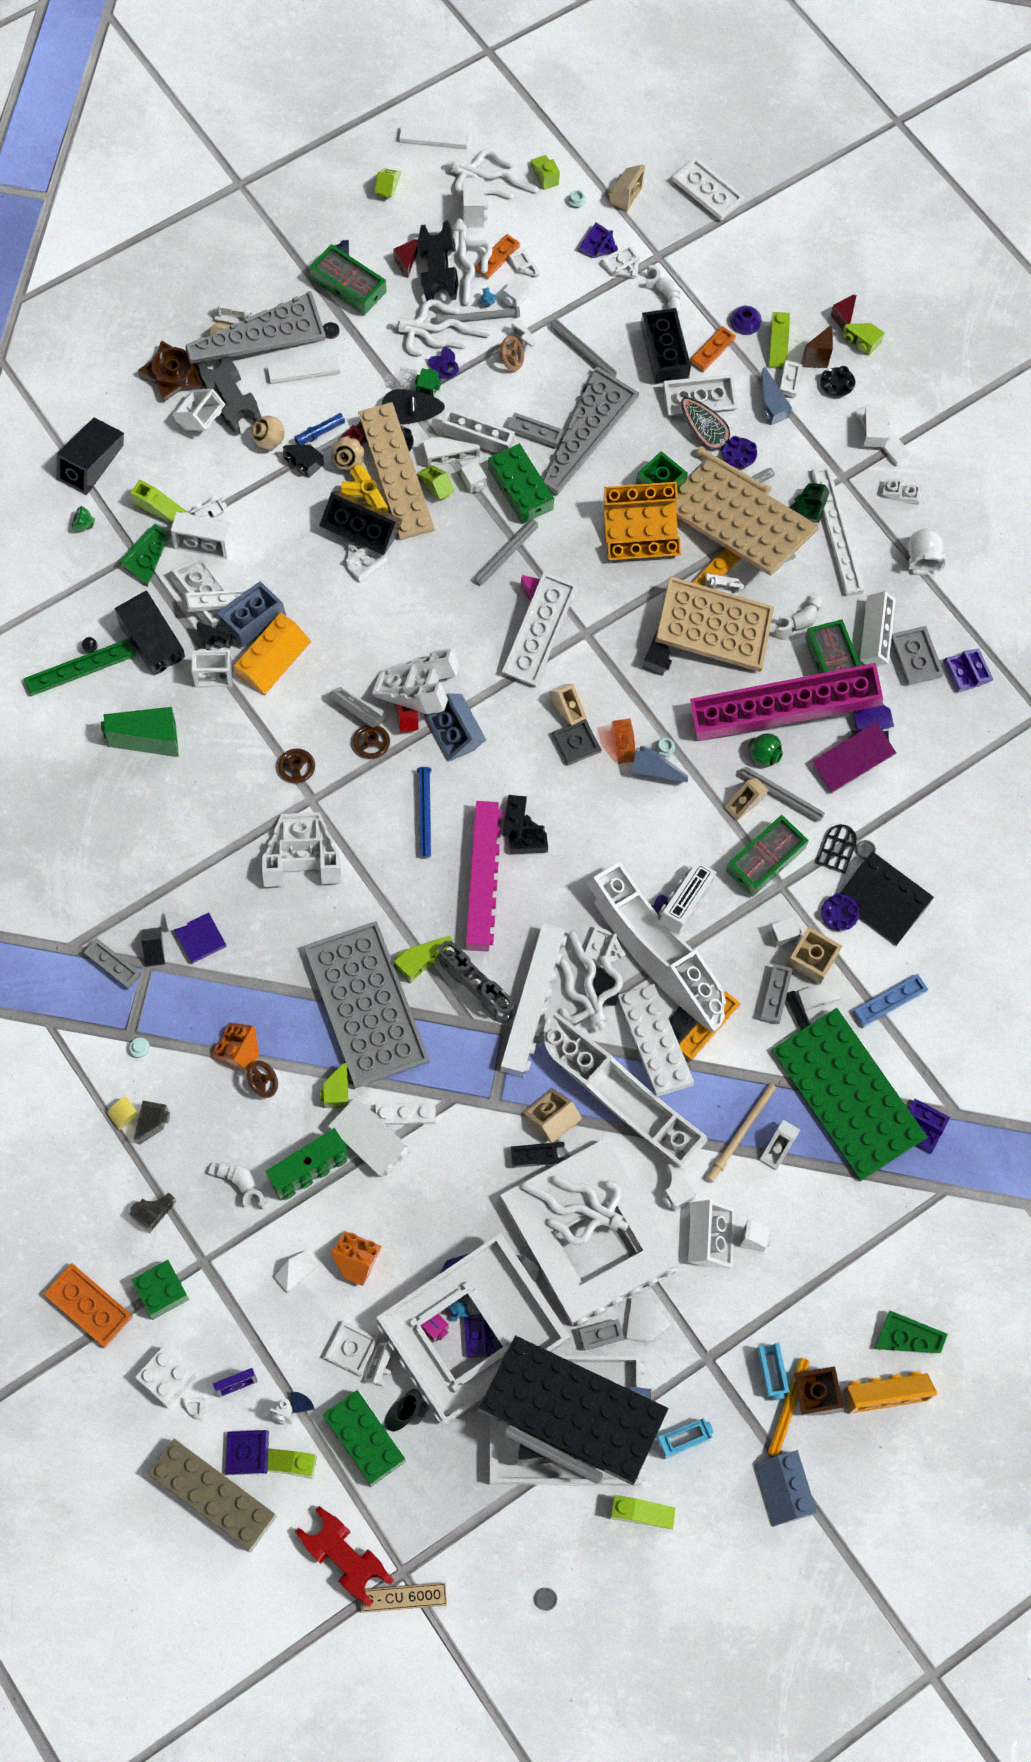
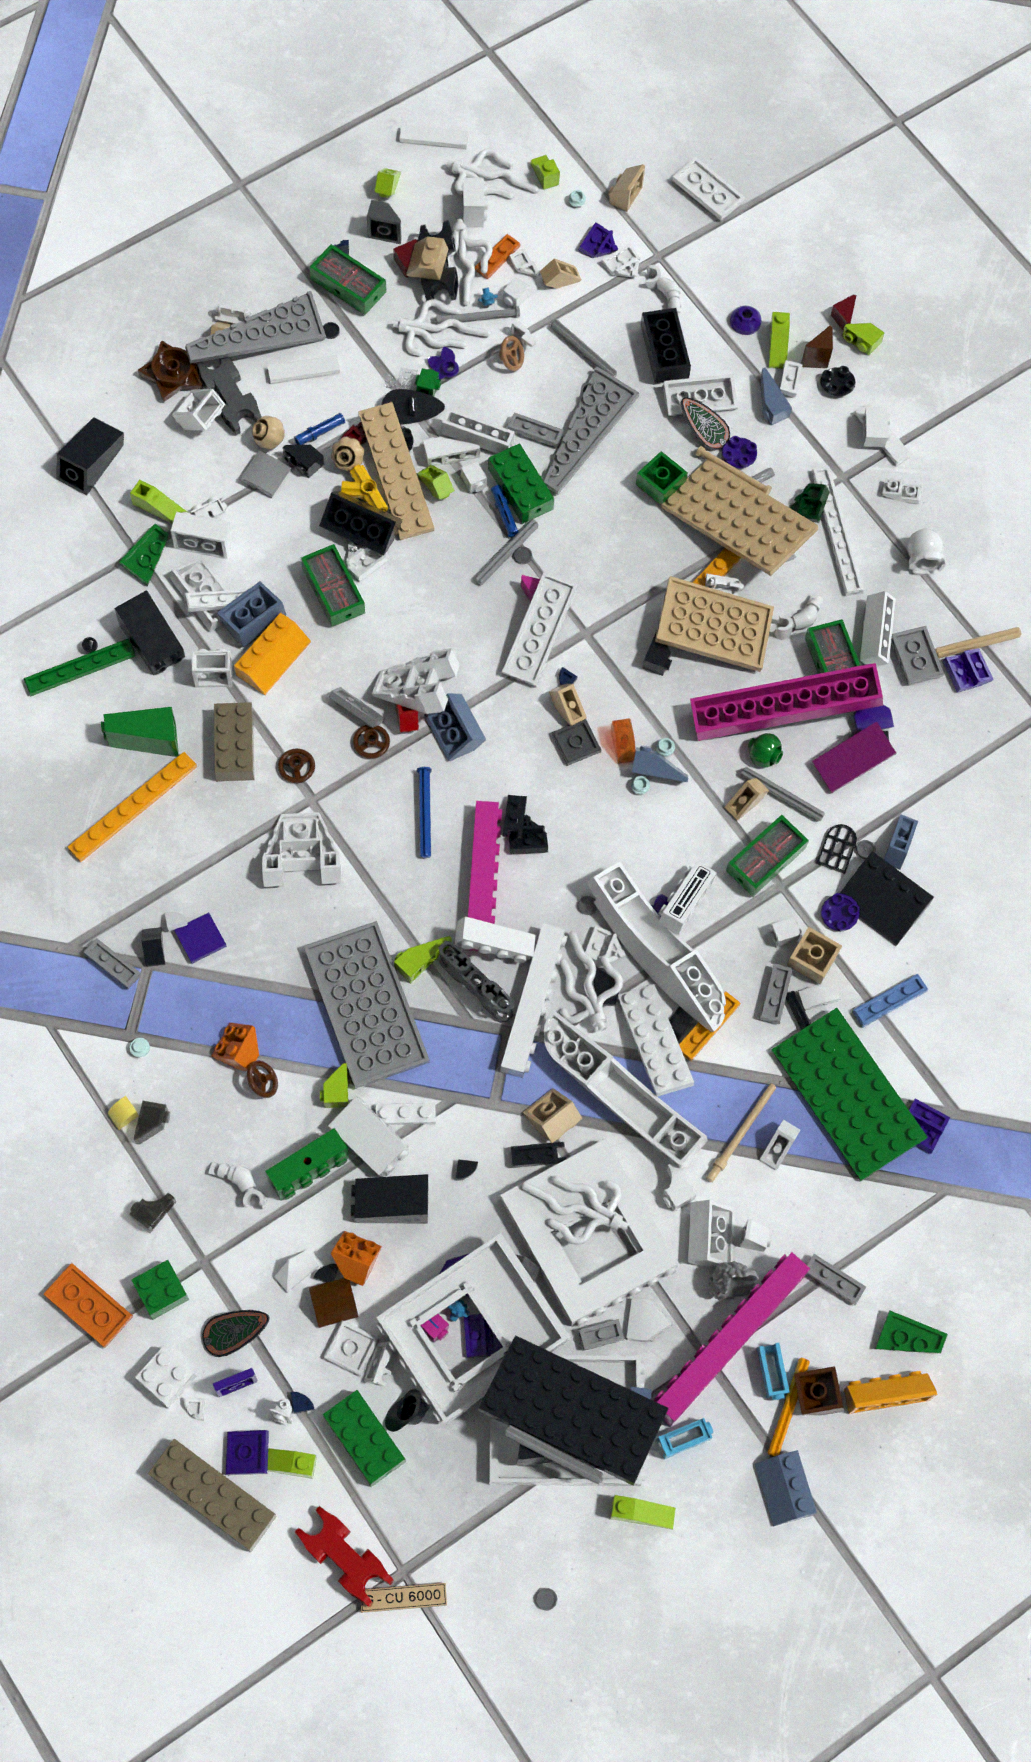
green brick [72,506,95,531] -> none
black slope [196,622,233,651] -> none
light orange slope [603,482,681,560] -> none
orange tile [690,326,736,373] -> none
none -> light orange plate [68,752,197,862]
none -> shield [202,1310,270,1357]
none -> dark tan brick [214,702,255,782]
none -> light grey slope [240,451,291,498]
none -> brick [301,544,365,627]
none -> reddish brown slope [309,1278,359,1328]
none -> black tile [313,1264,339,1283]
none -> black slope [351,1174,428,1224]
none -> dark grey slope [367,200,402,244]
none -> tan slope [407,236,449,280]
none -> white brick [455,917,535,963]
none -> black tile [456,1159,478,1181]
none -> blue pin [491,485,519,537]
none -> flat silver piece [514,547,532,564]
none -> tan slope [540,258,582,289]
none -> dark blue tile [559,667,578,686]
none -> flat silver piece [578,896,597,915]
none -> light aqua plate [631,776,650,795]
none -> dark pink brick [654,1252,811,1427]
none -> light grey piece [709,1261,759,1299]
none -> light grey plate [806,1254,866,1305]
none -> sand blue slope [884,814,918,870]
none -> tan axle [935,627,1022,658]

